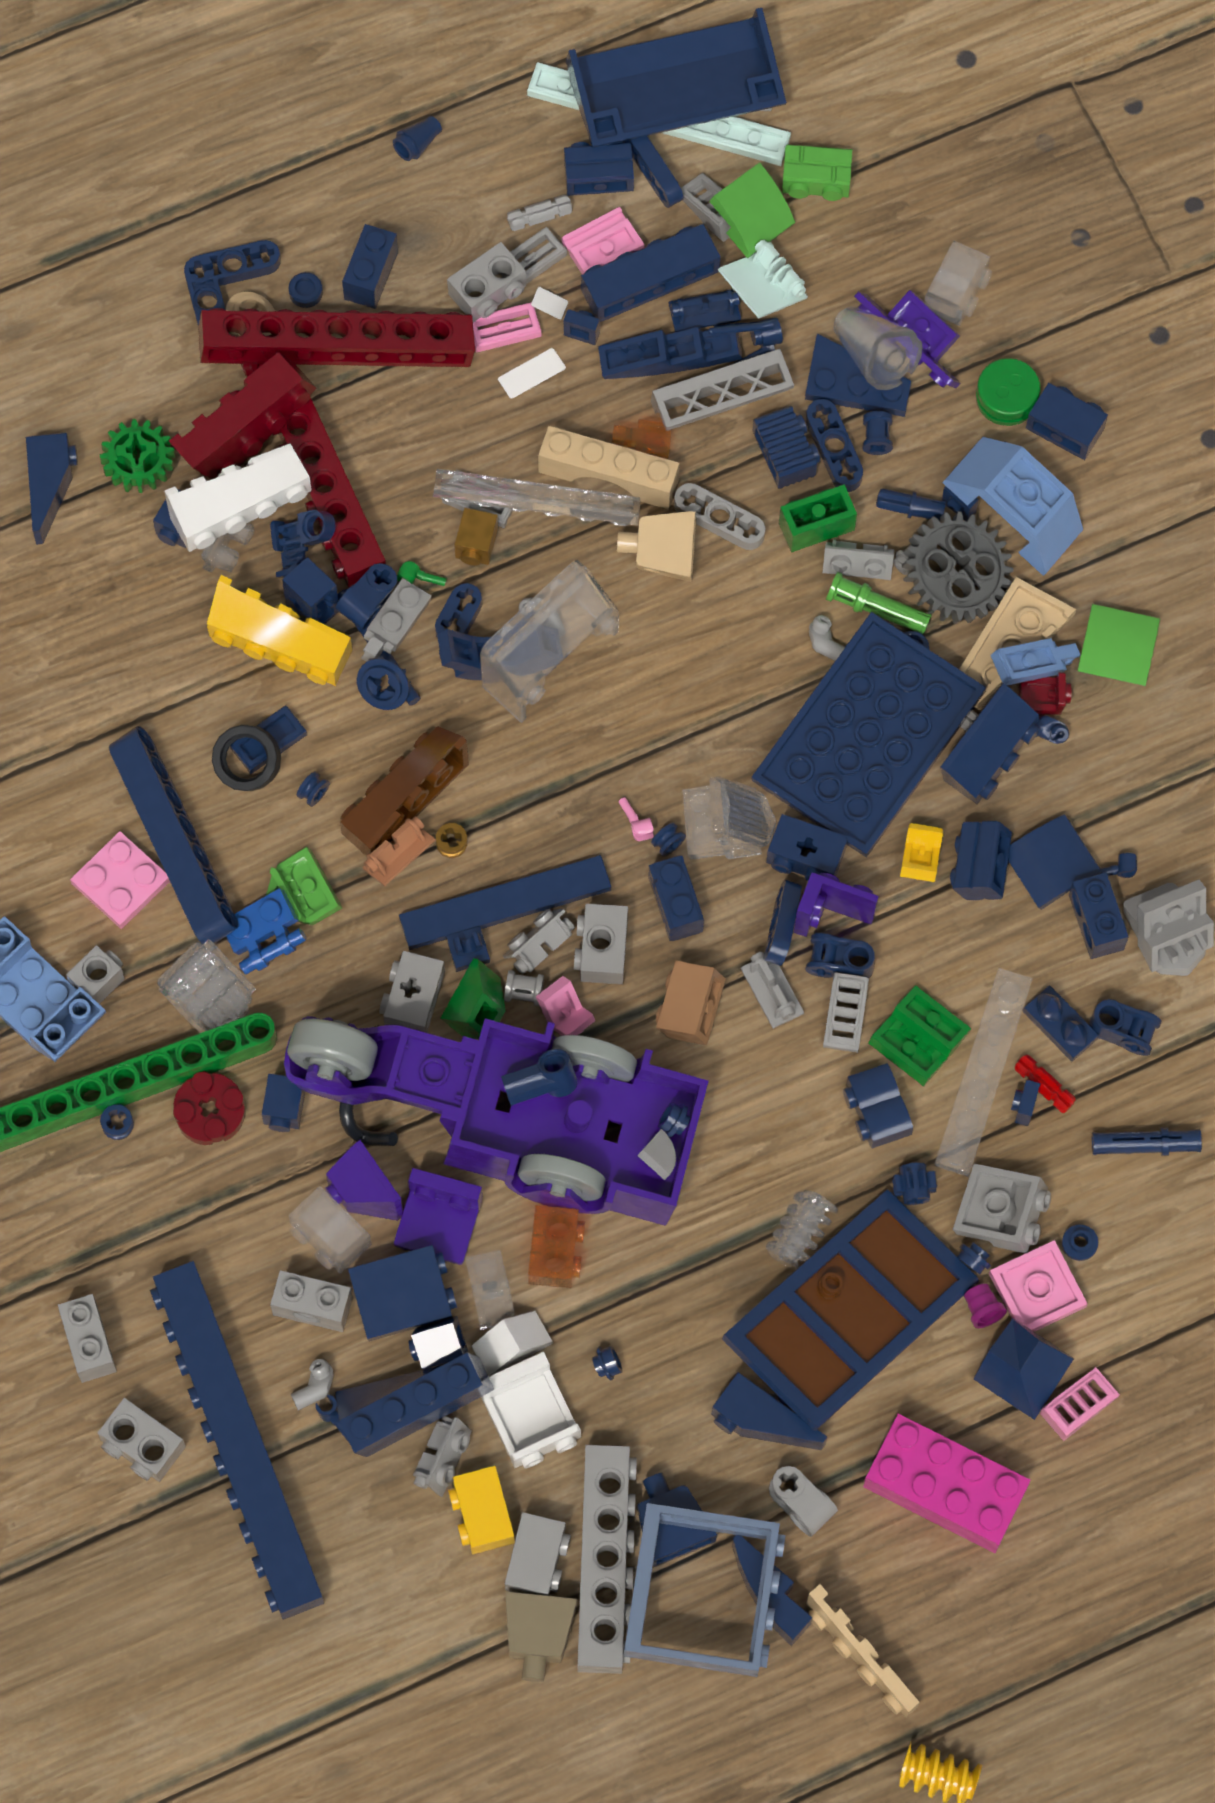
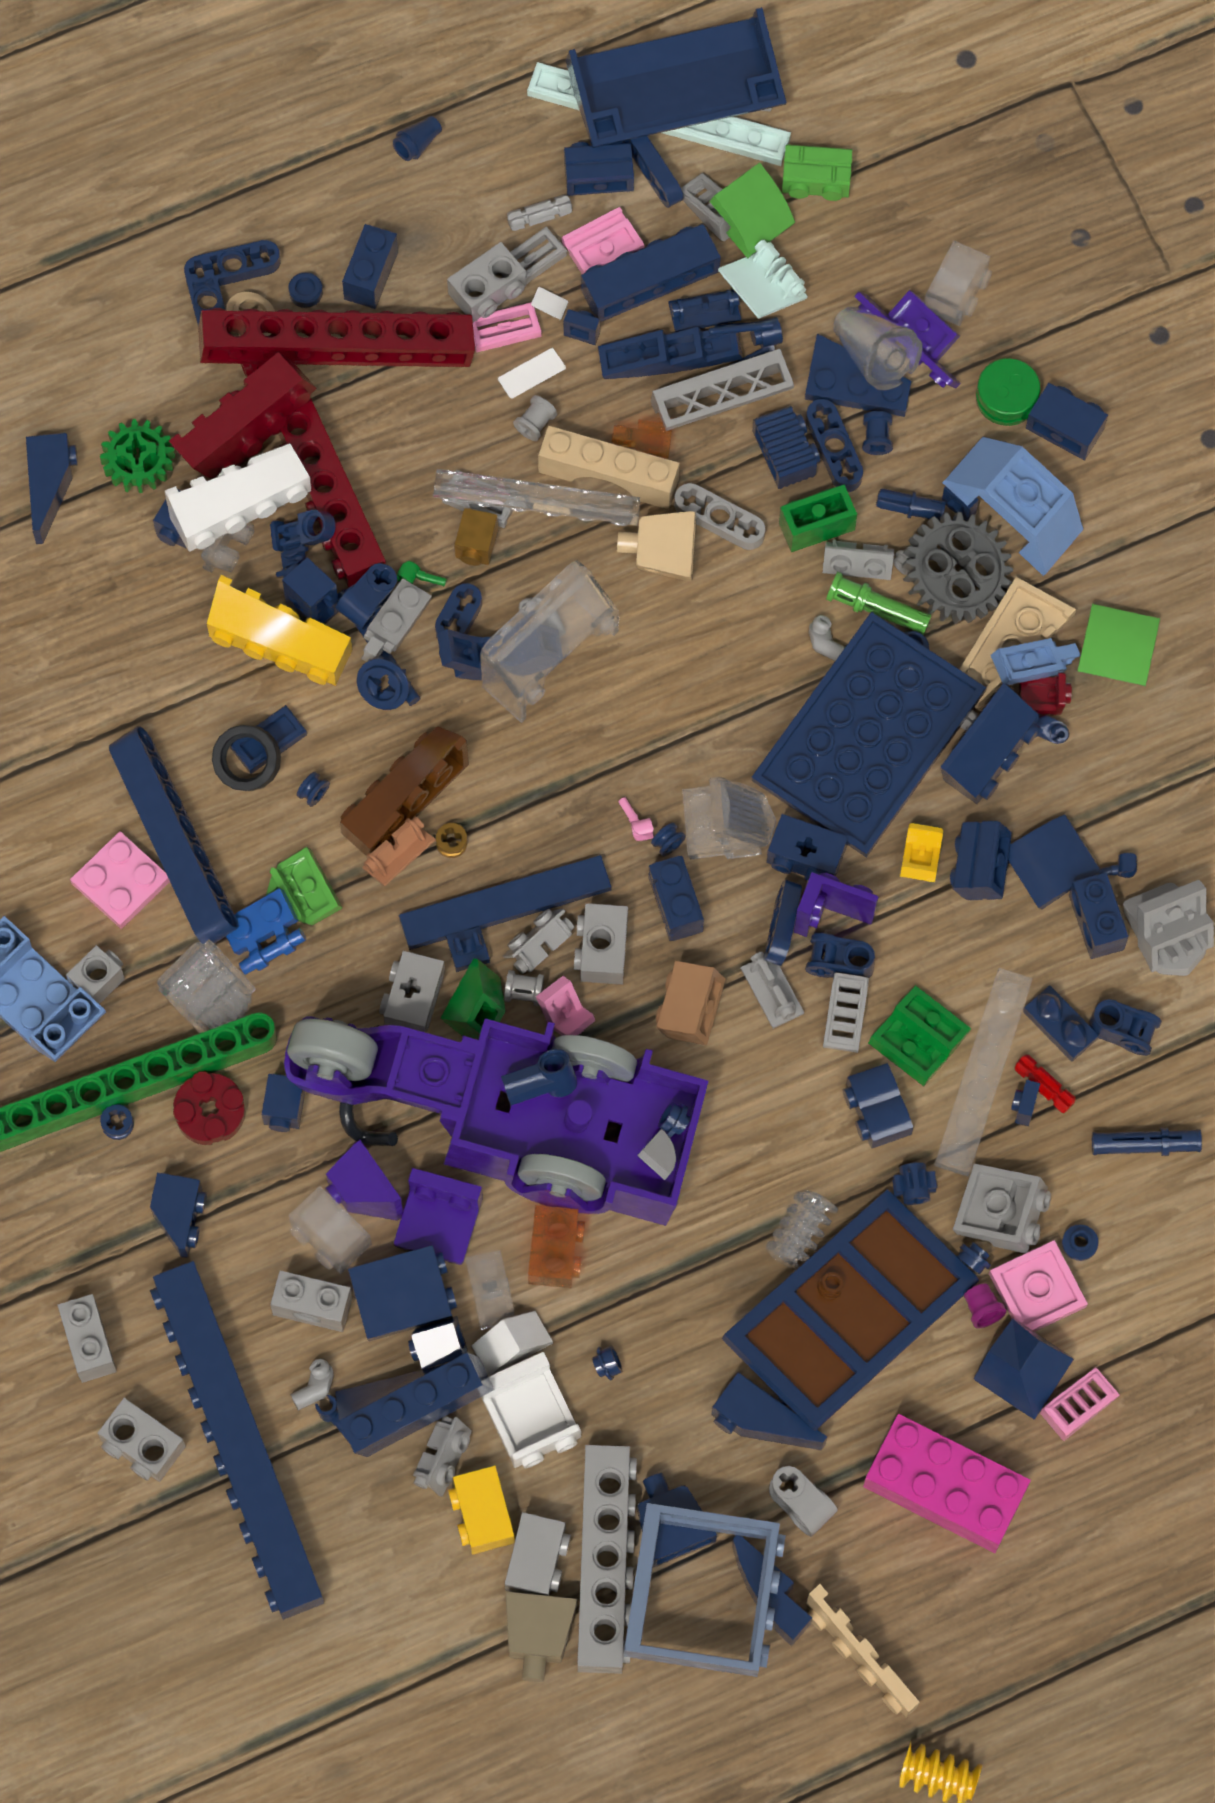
none -> dark blue slope [150,1172,207,1258]
none -> light grey bush [513,395,557,441]

